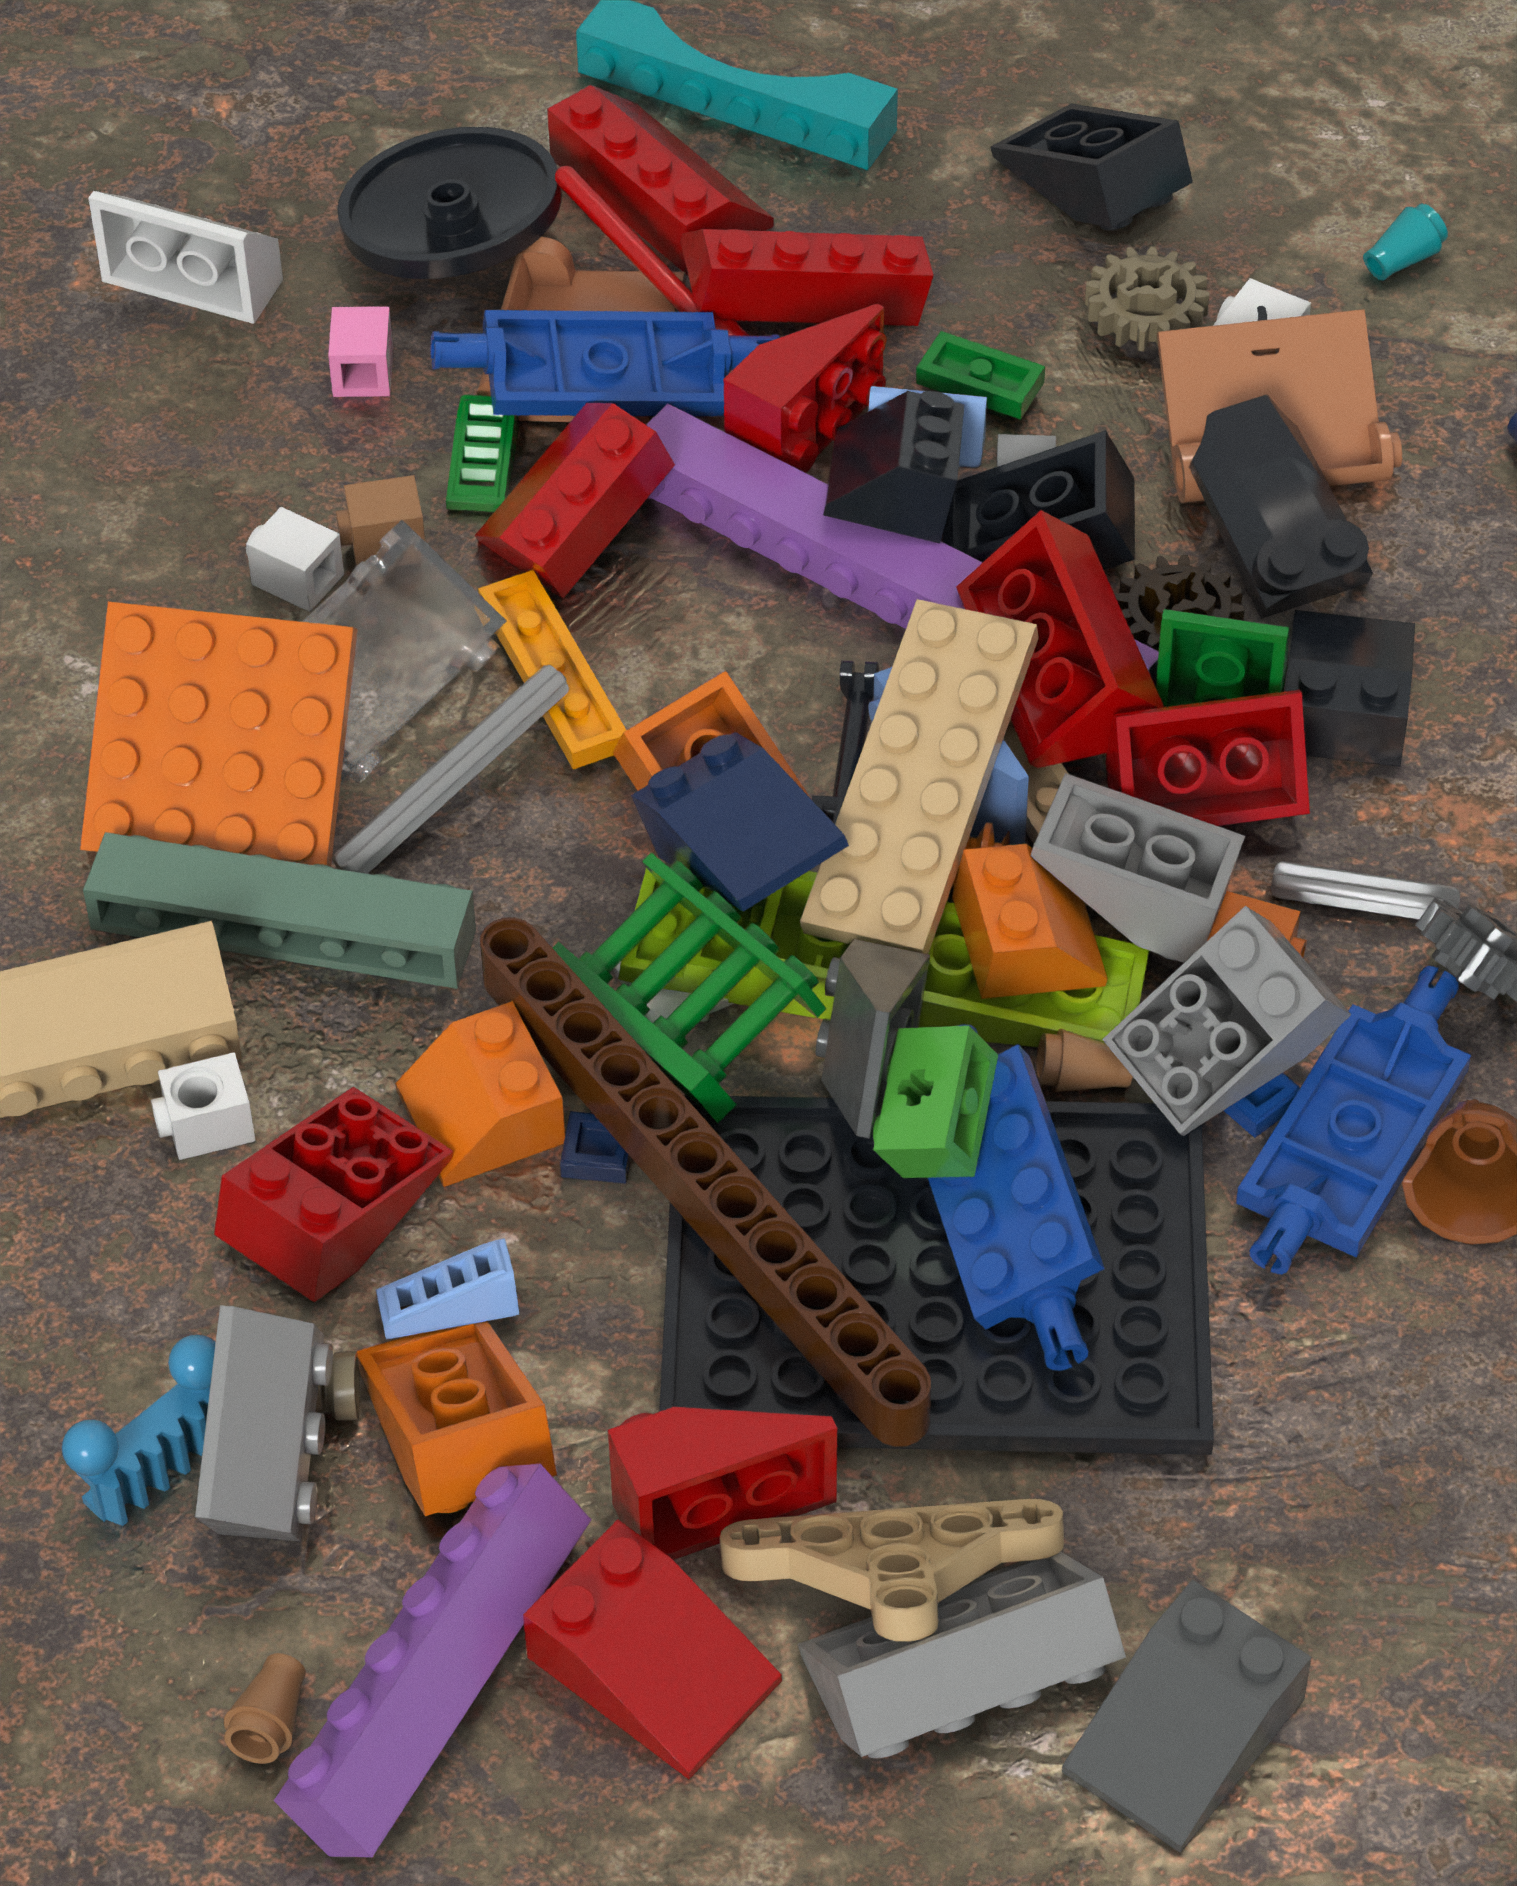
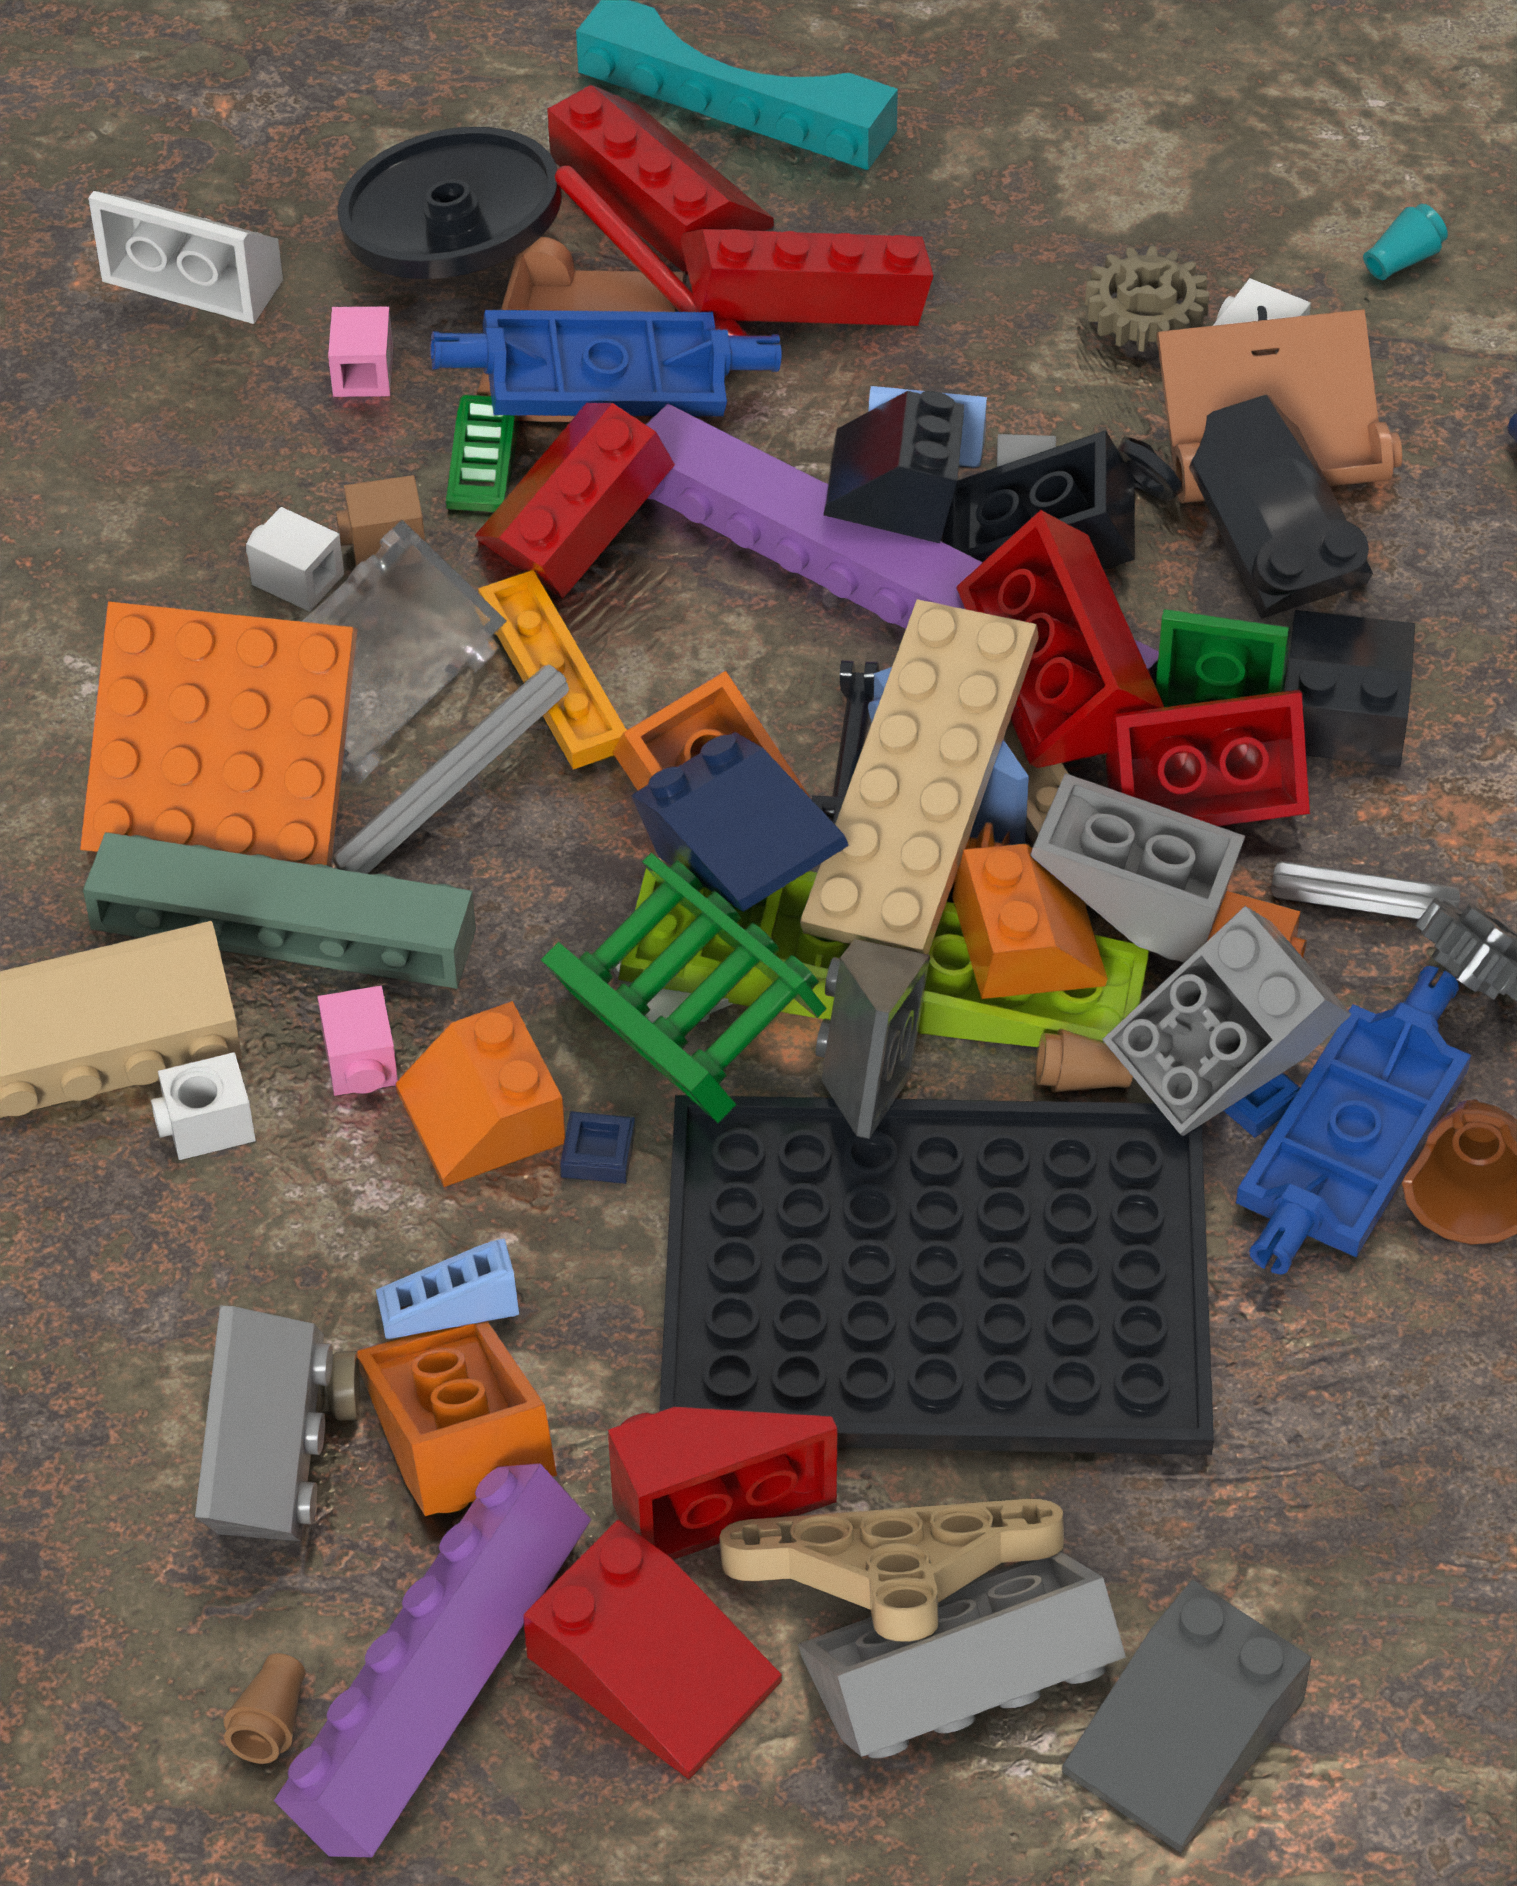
dark azure gear [62,1334,216,1526] -> none
red slope [214,1086,453,1302] -> none
reddish brown beam [480,917,931,1447] -> none
red slope [723,304,887,473] -> none
bright green brick [873,1026,998,1178] -> none
green plate [916,331,1045,420] -> none
blue plate [928,1024,1105,1371] -> none
black slope [990,103,1193,230] -> none
dark brown gear [1115,555,1245,651] -> none
none -> bright pink brick [317,985,398,1096]
none -> black piece [1117,437,1183,501]

